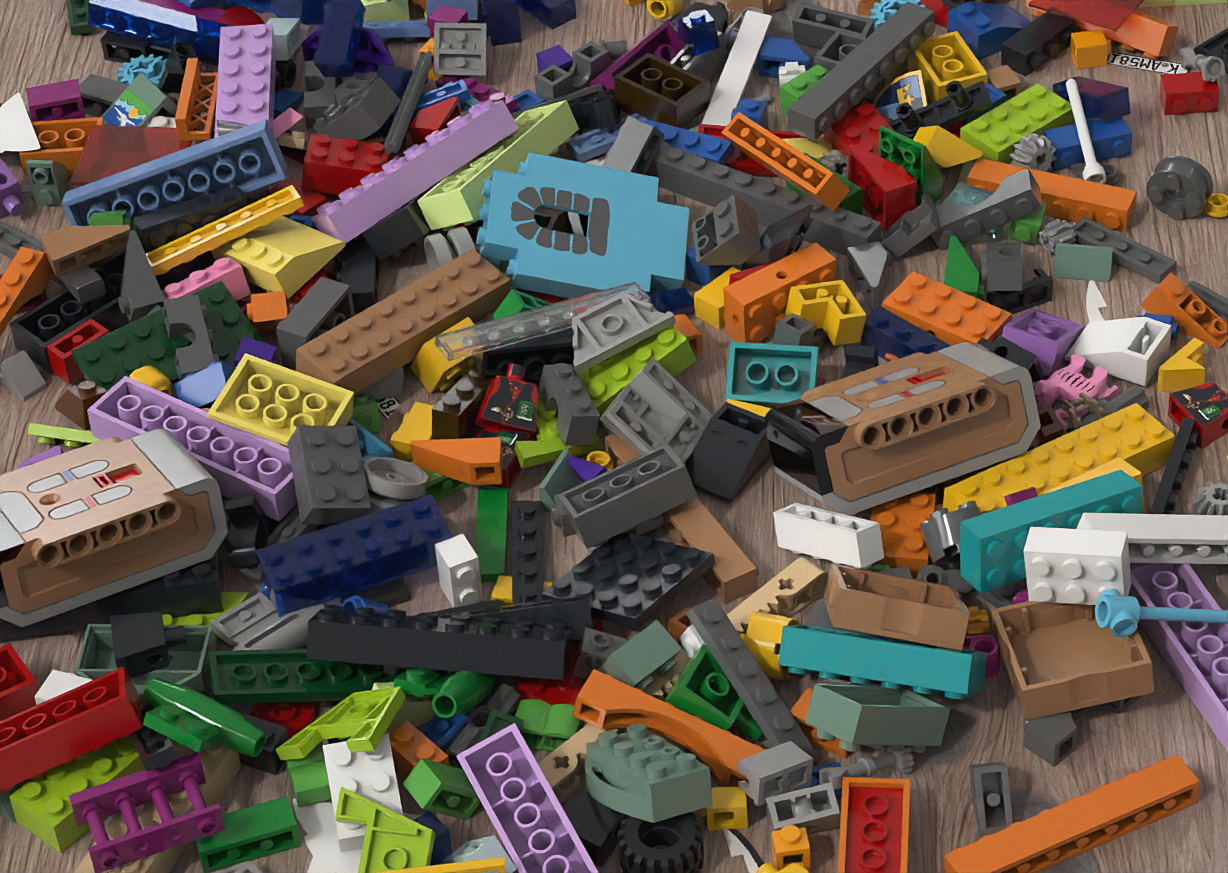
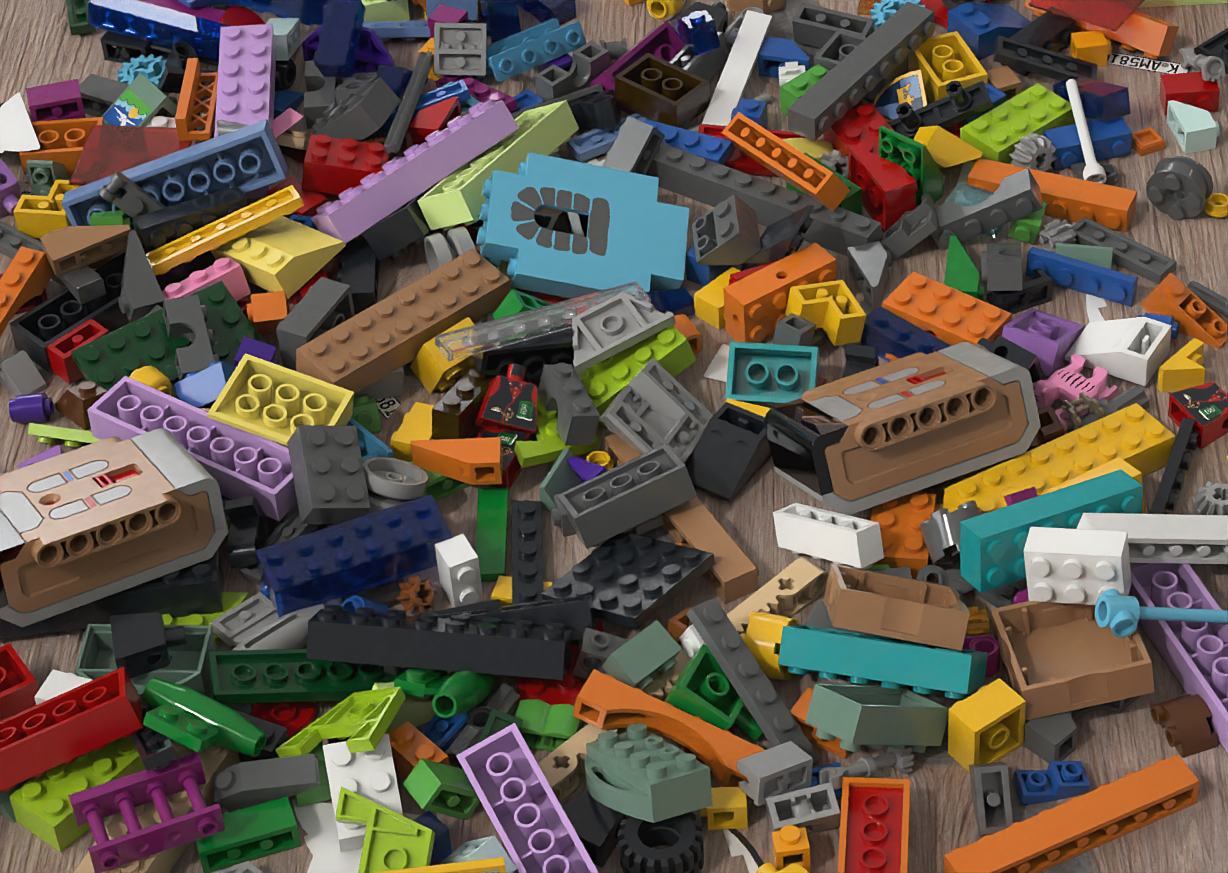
none -> dark purple brick [9,392,54,424]
none -> yellow brick [13,179,82,238]
none -> dark grey plate [99,171,166,218]
none -> dark grey slope [213,754,320,813]
none -> dark orange gear [396,575,437,615]
none -> dark azure fence [472,18,587,82]
none -> white sticker [703,344,729,382]
none -> yellow brick [948,678,1026,772]
none -> black plate [993,35,1098,90]
none -> blue slope [1012,761,1091,804]
none -> blue plate [1025,247,1138,307]
none -> orange tile [1132,127,1165,157]
none -> reddish brown cylinder [1150,694,1218,758]
none -> light aqua slope [1166,100,1220,154]

